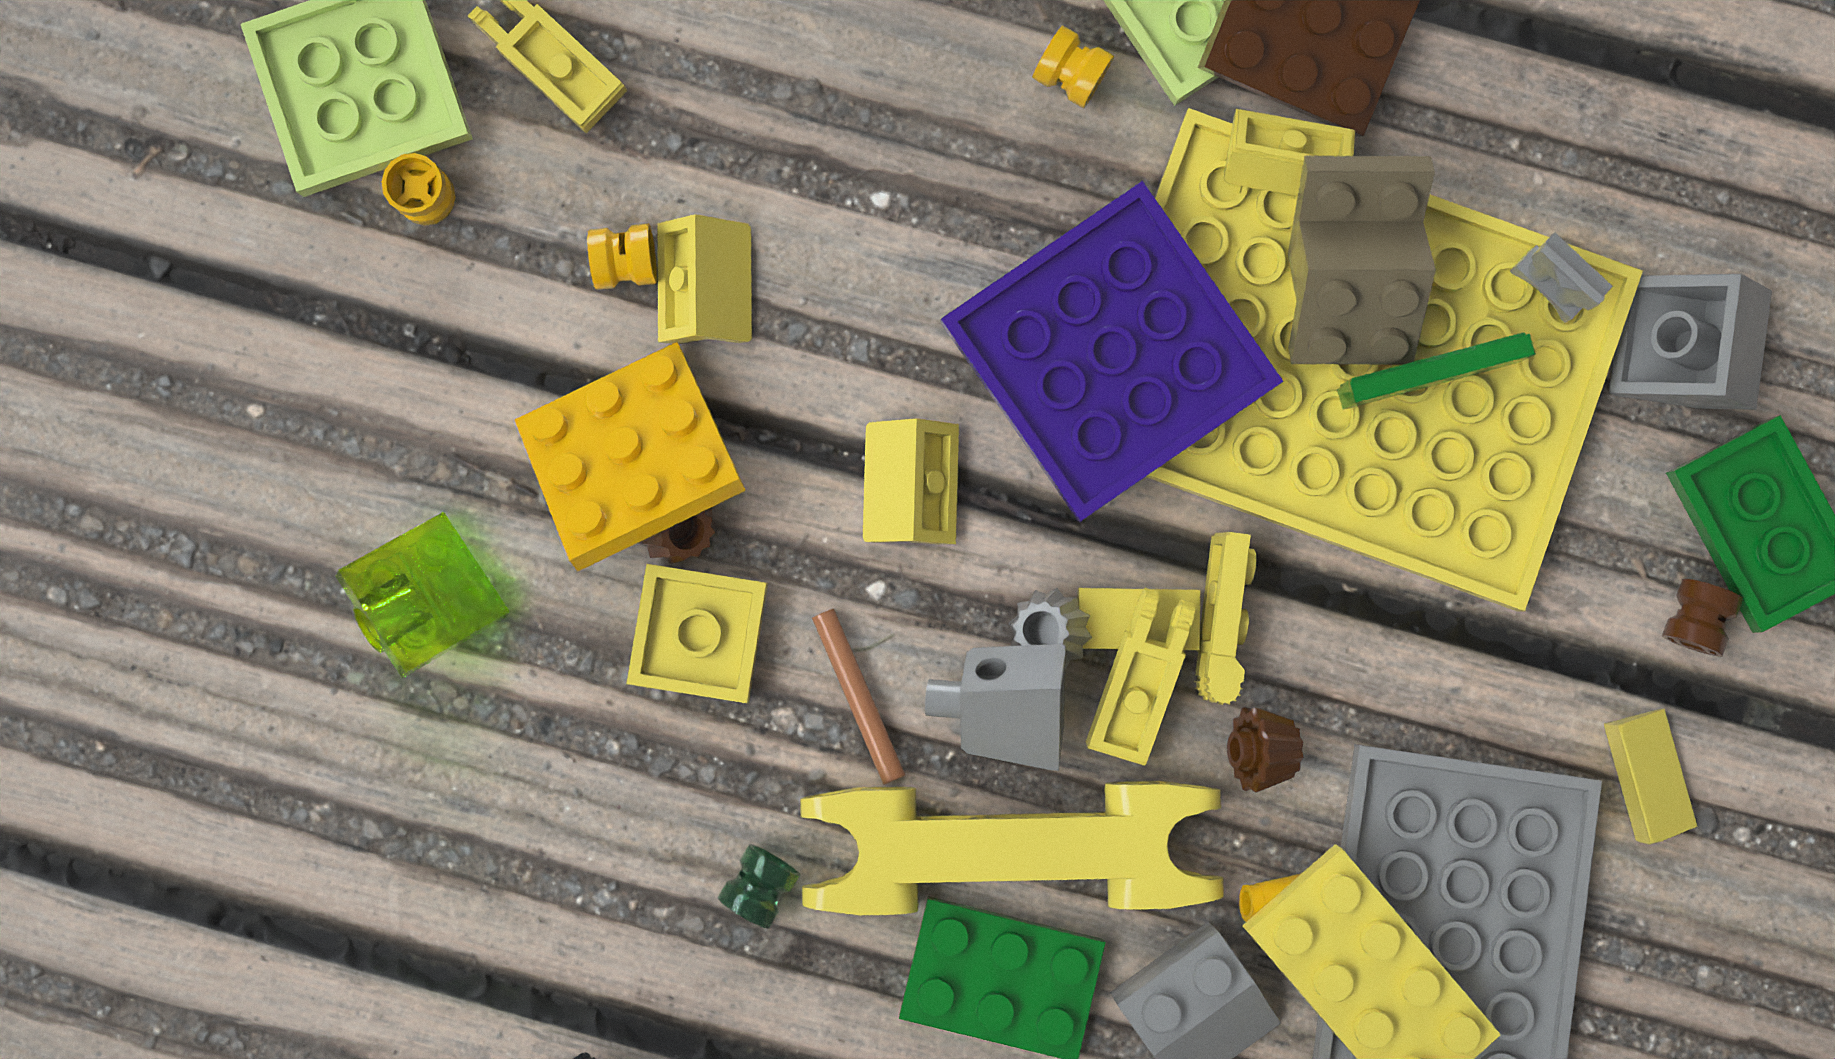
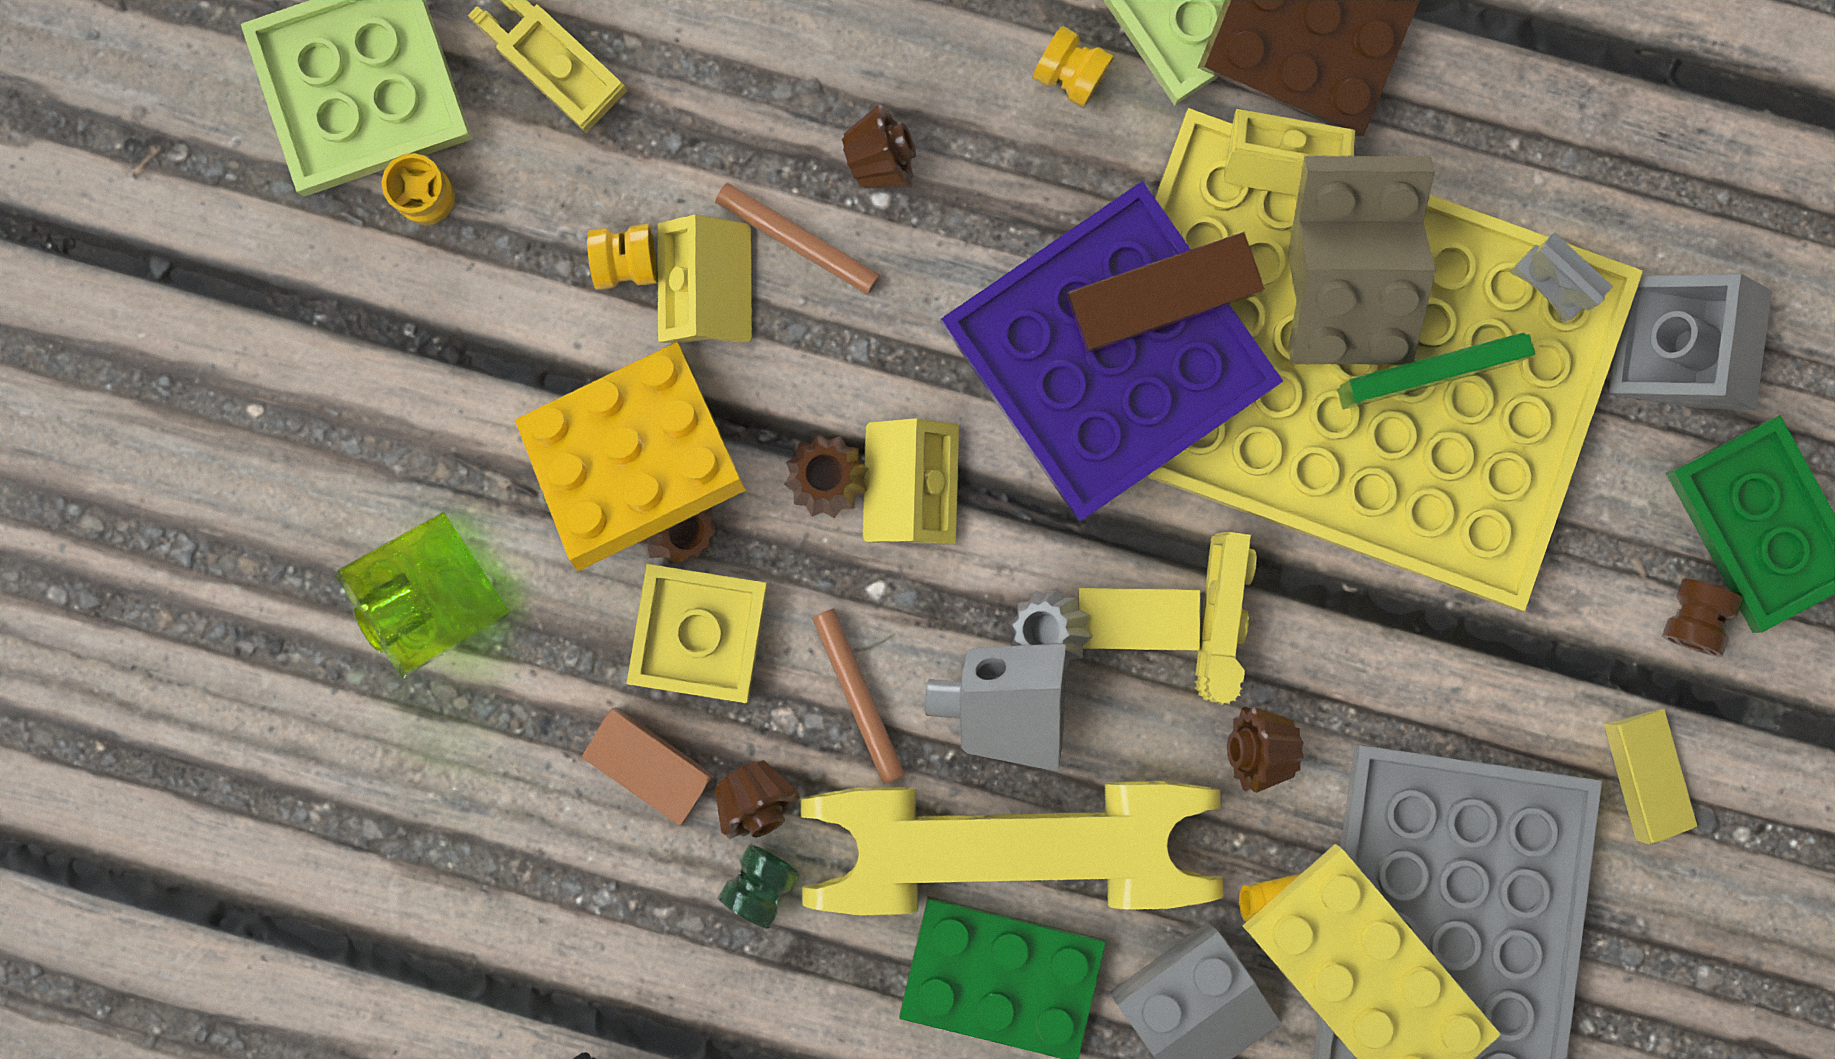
light yellow hinge [1086,588,1196,766] -> none
none -> nougat slope [581,707,715,826]
none -> nougat bar [715,183,880,295]
none -> reddish brown piece [715,760,800,839]
none -> reddish brown piece [784,434,868,518]
none -> reddish brown piece [842,105,916,188]
none -> reddish brown tile [1067,232,1265,353]

